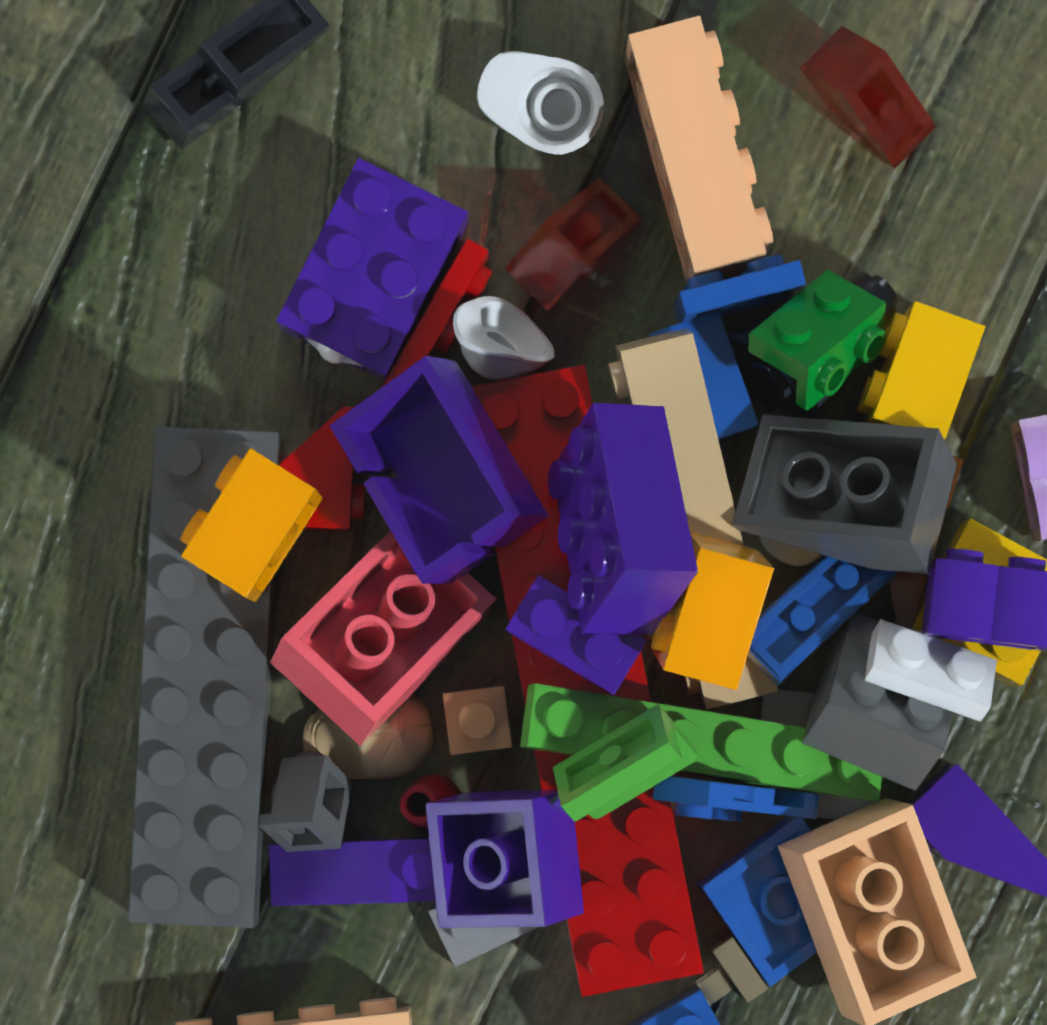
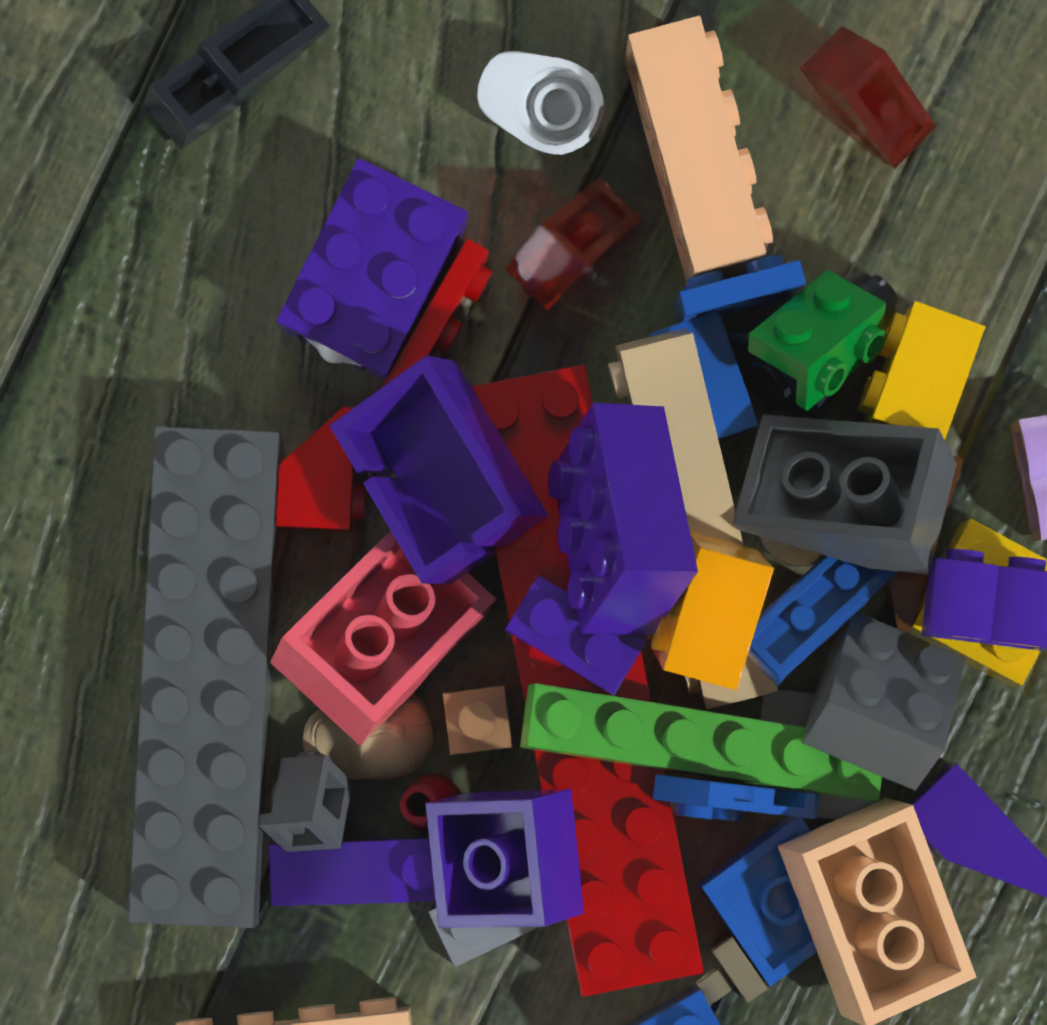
light orange brick [180,448,323,603] -> none
white piece [453,296,554,382] -> none
bright green panel [553,704,698,822] -> none
white plate [864,619,997,722] -> none

